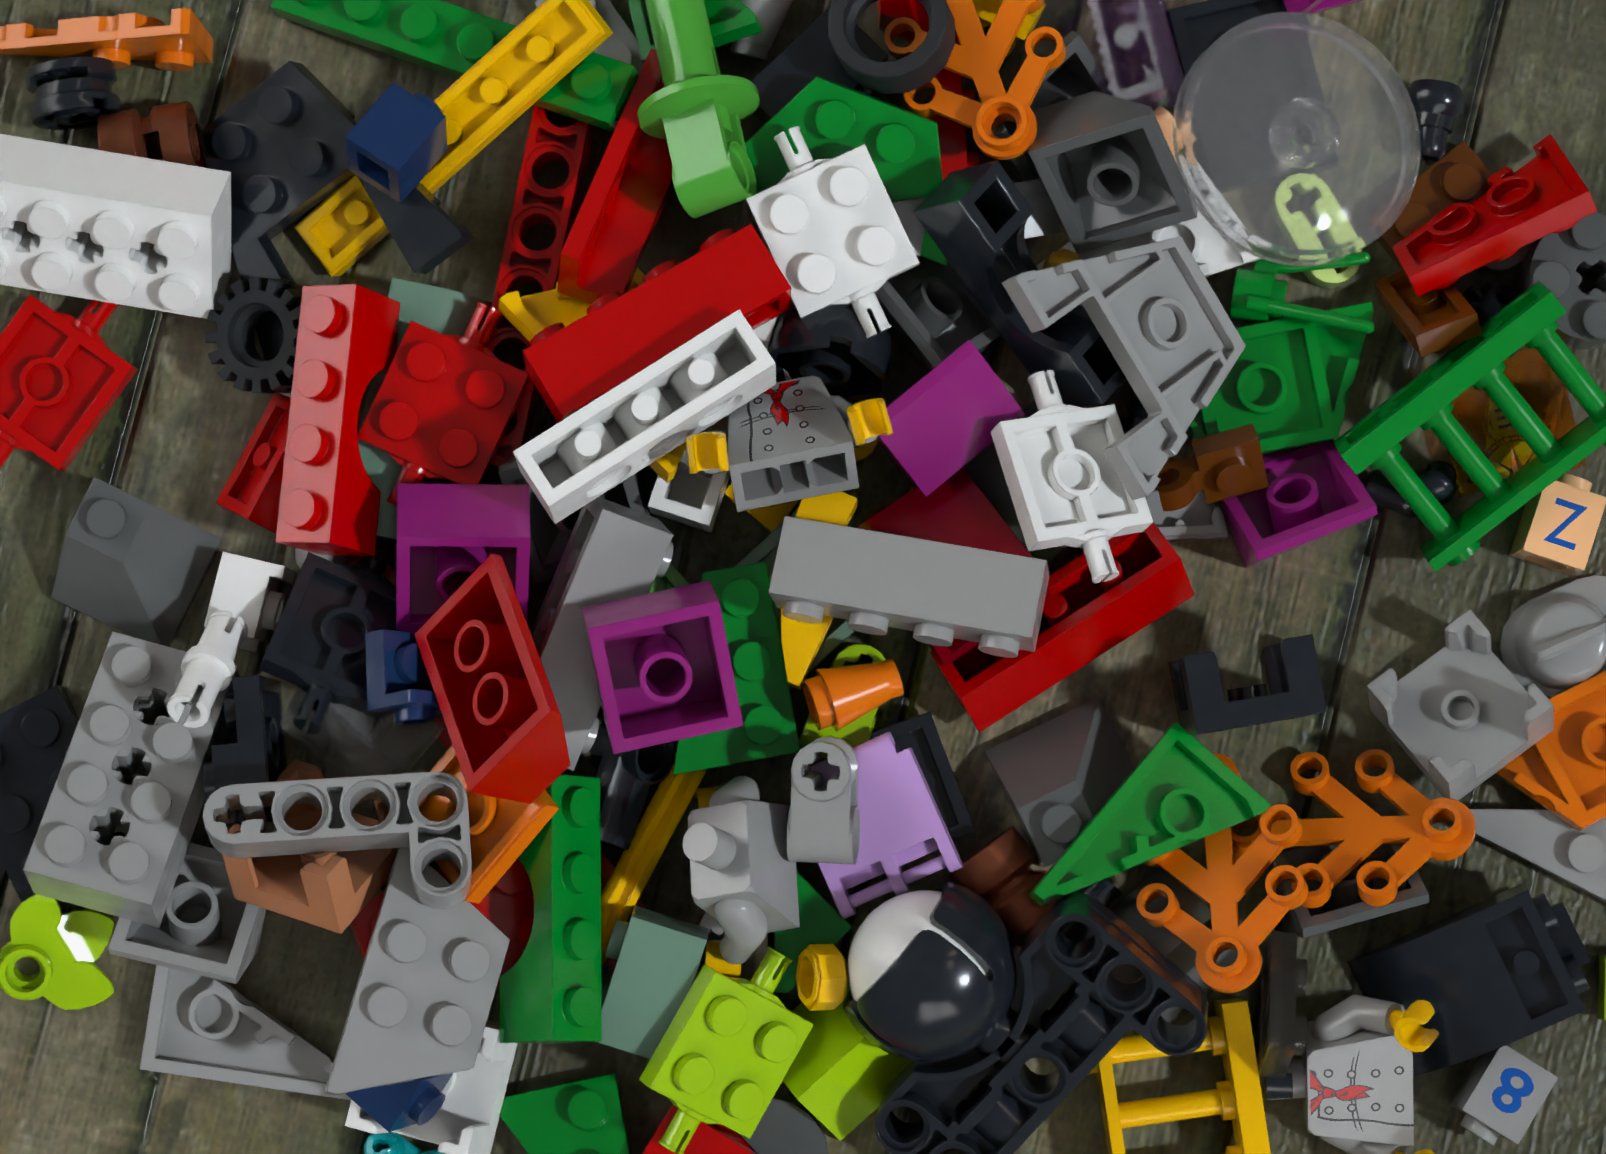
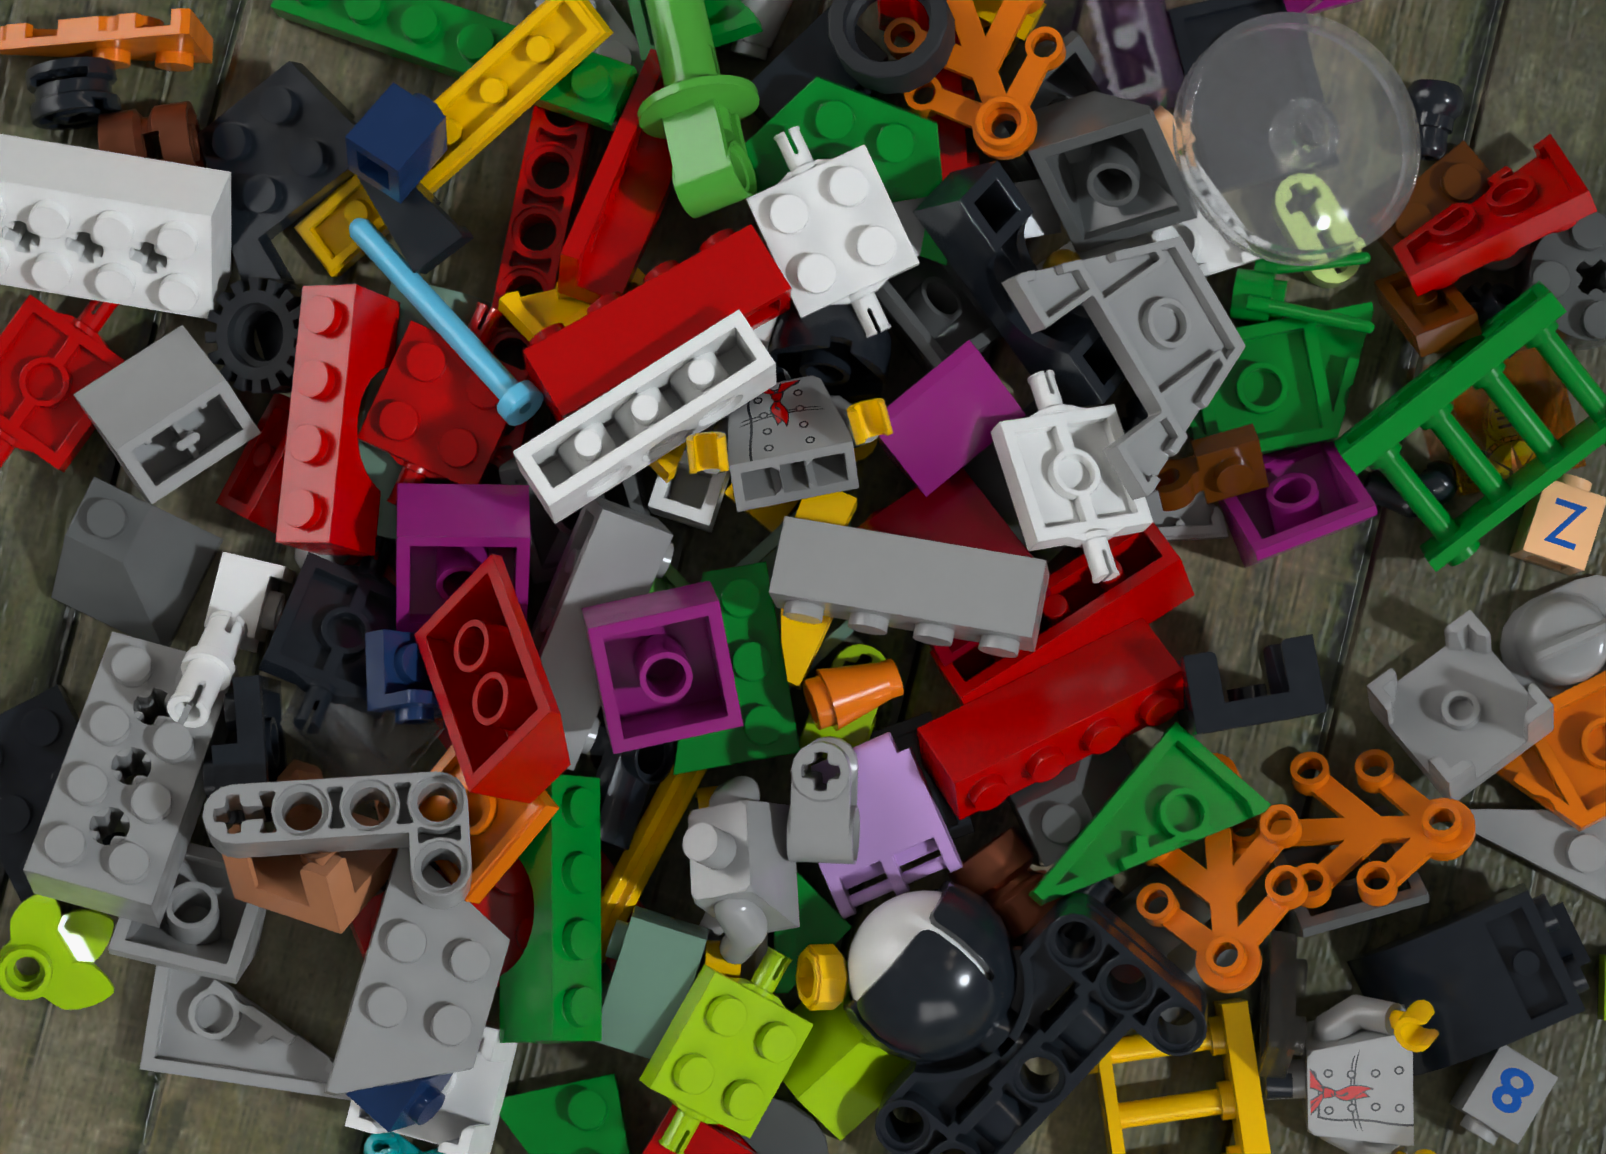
none -> light grey slope [73,325,261,504]
none -> medium azure bar [349,218,544,426]
none -> red brick [917,617,1184,820]

